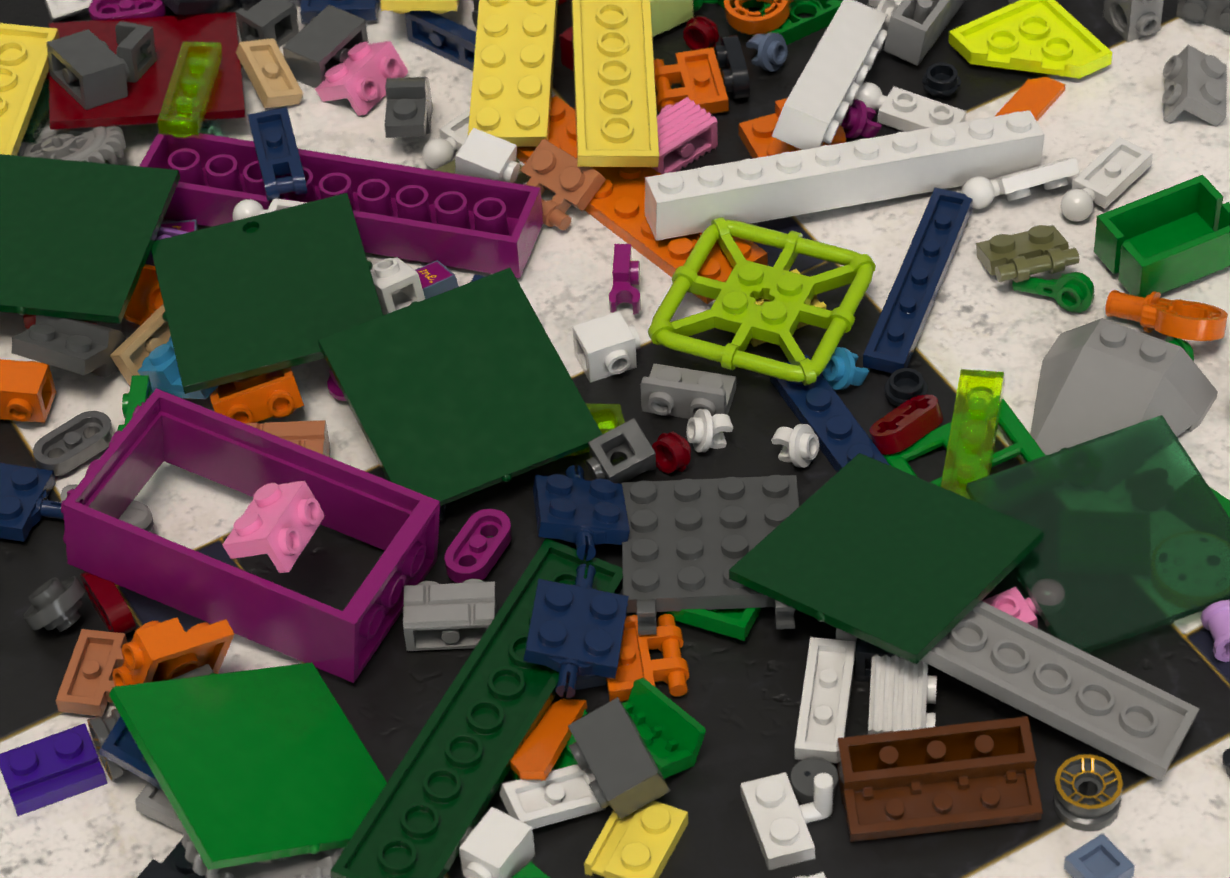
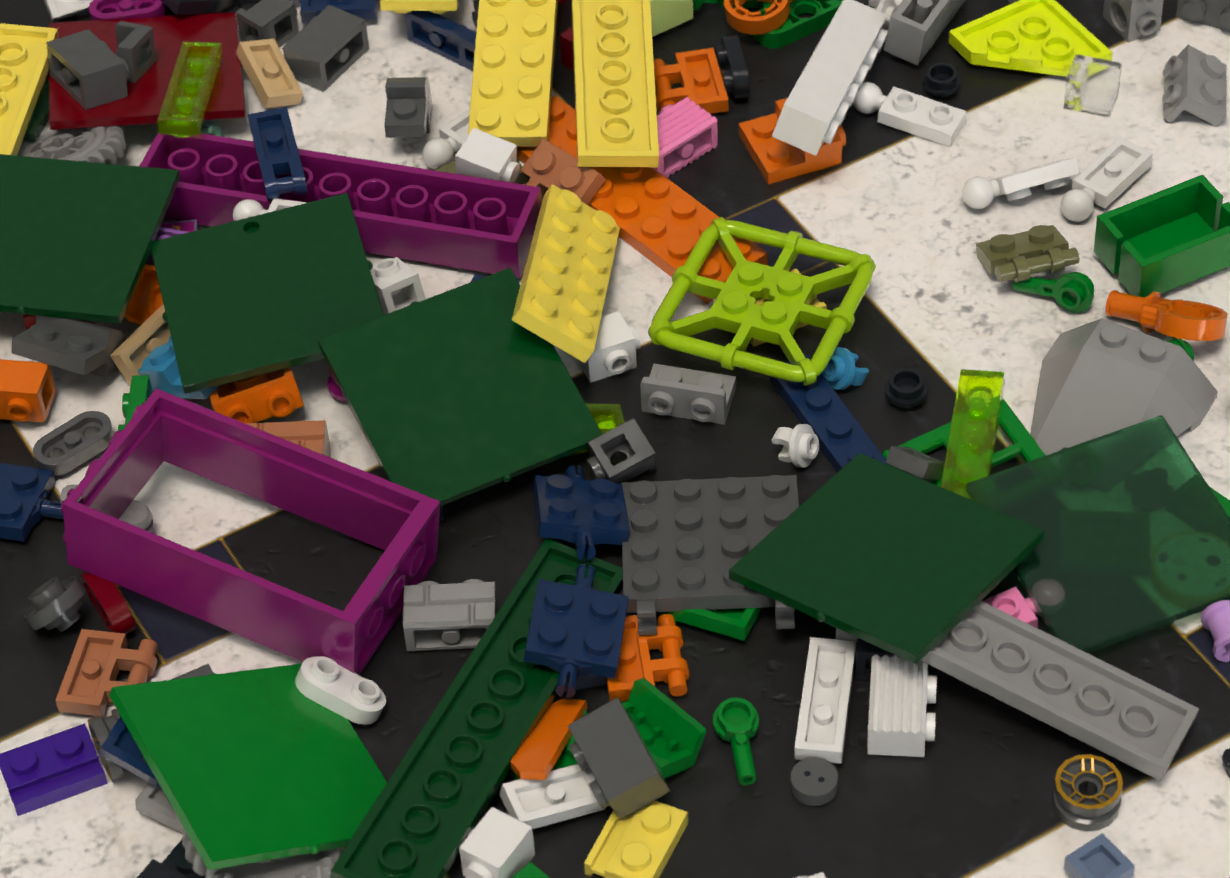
orange plate [112,617,235,687] -> none
bright pink bracket [222,480,324,573] -> none
bright pink bracket [315,41,408,116] -> none
tile [415,260,458,299] -> none
magenta plate [444,509,512,583] -> none
magenta plate [609,244,641,314] -> none
white brick [644,110,1045,241] -> none
dark red plate [652,432,691,473] -> none
dark red plate [683,16,719,50] -> none
white plate [686,409,733,452] -> none
white plate [740,772,833,870] -> none
sand blue plate [746,32,788,72] -> none
reddish brown brick [837,716,1043,842] -> none
magenta plate [841,99,882,139] -> none
dark blue plate [863,188,973,373] -> none
dark red beam [869,395,944,455] -> none
orange piece [995,77,1066,121] -> none
none -> white plate [295,657,386,725]
none -> light yellow plate [512,184,620,363]
none -> green plate [713,697,759,785]
none -> flat silver plate [885,446,947,480]
none -> clear panel [1064,54,1122,117]

